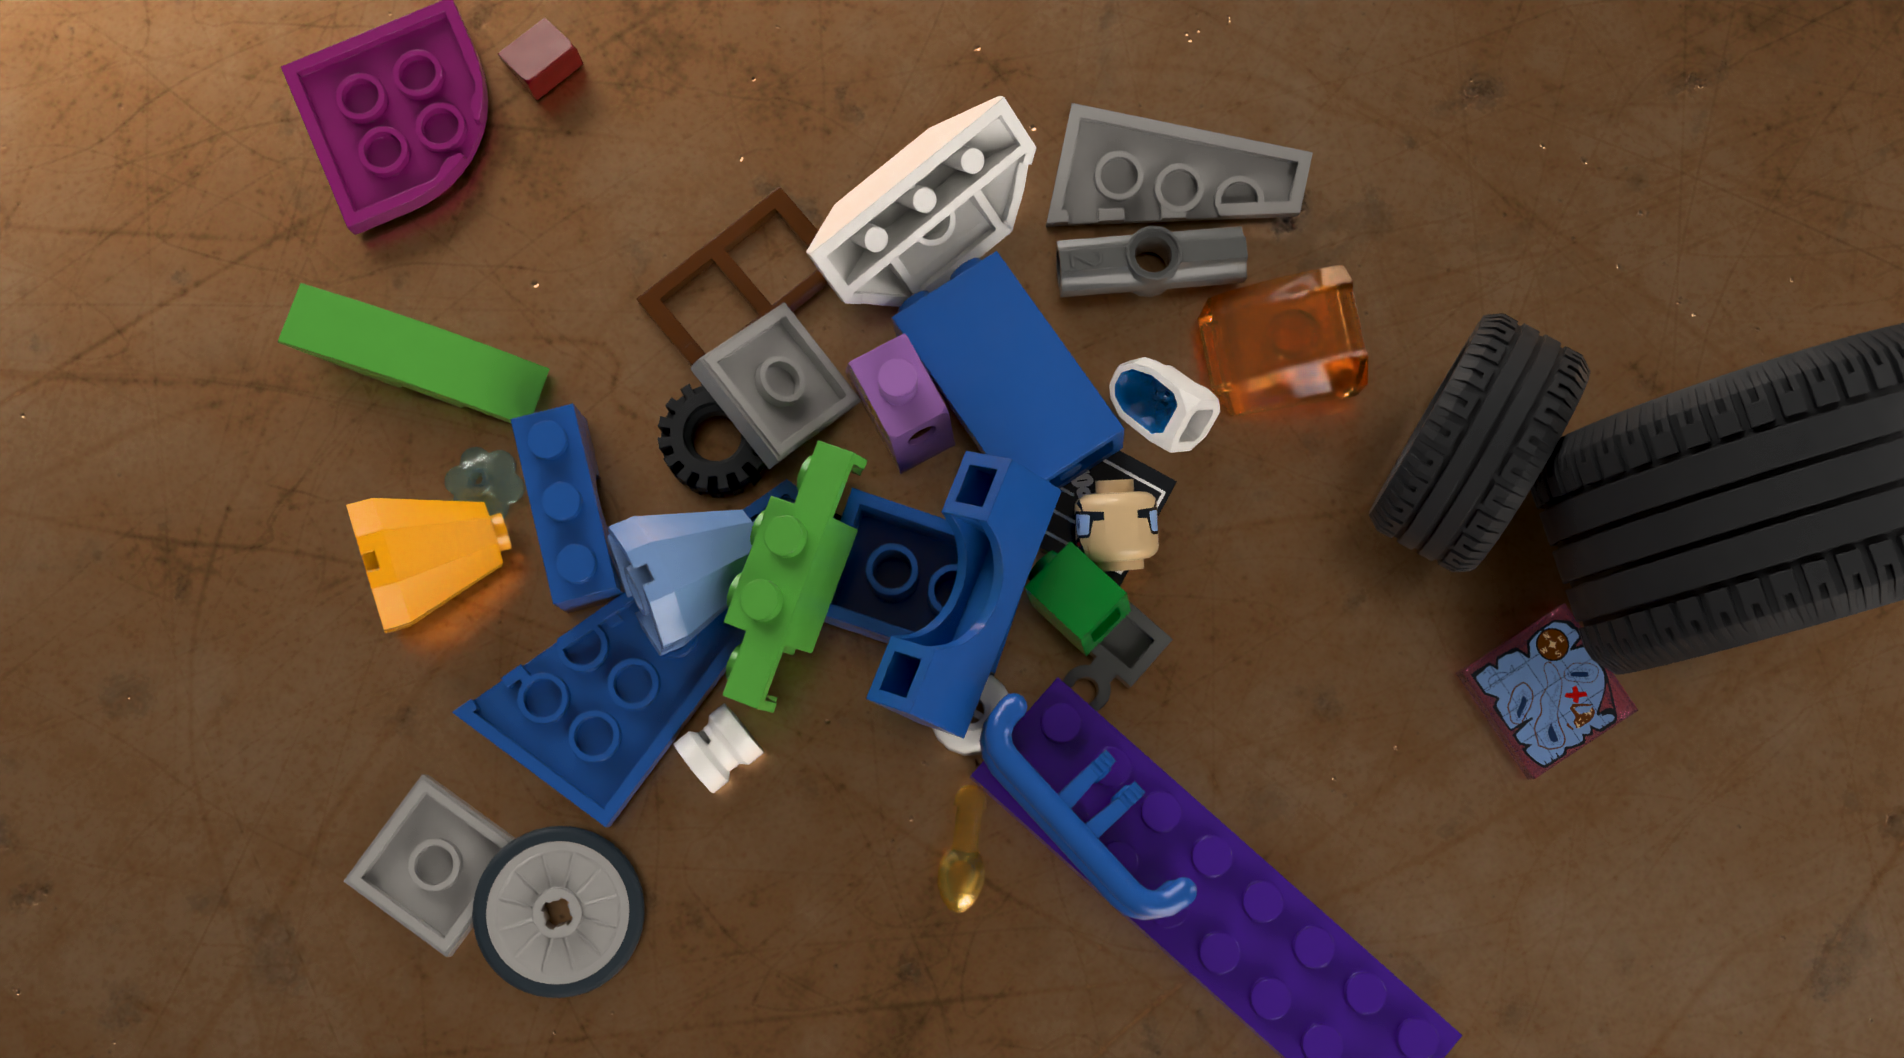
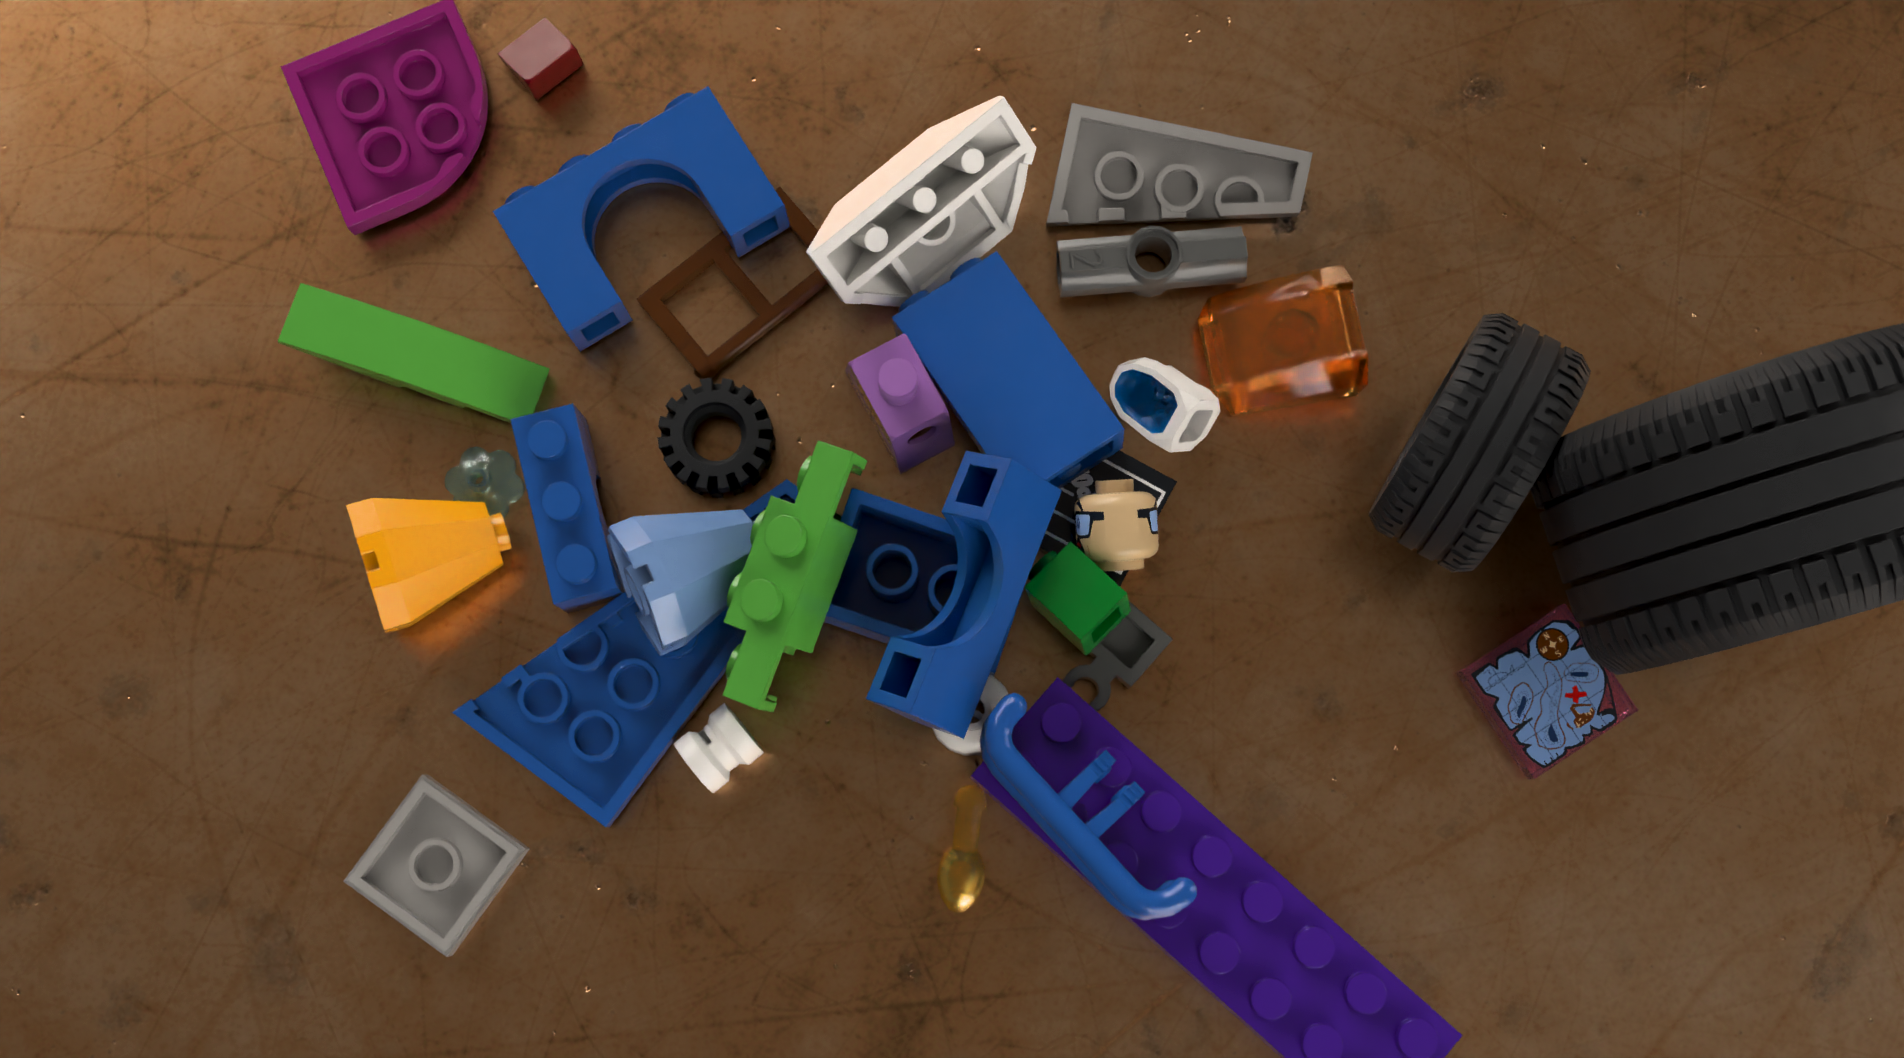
light grey wheel [472,826,645,998] -> none
light grey tile [690,302,861,469] -> none
none -> blue arch [493,86,790,351]

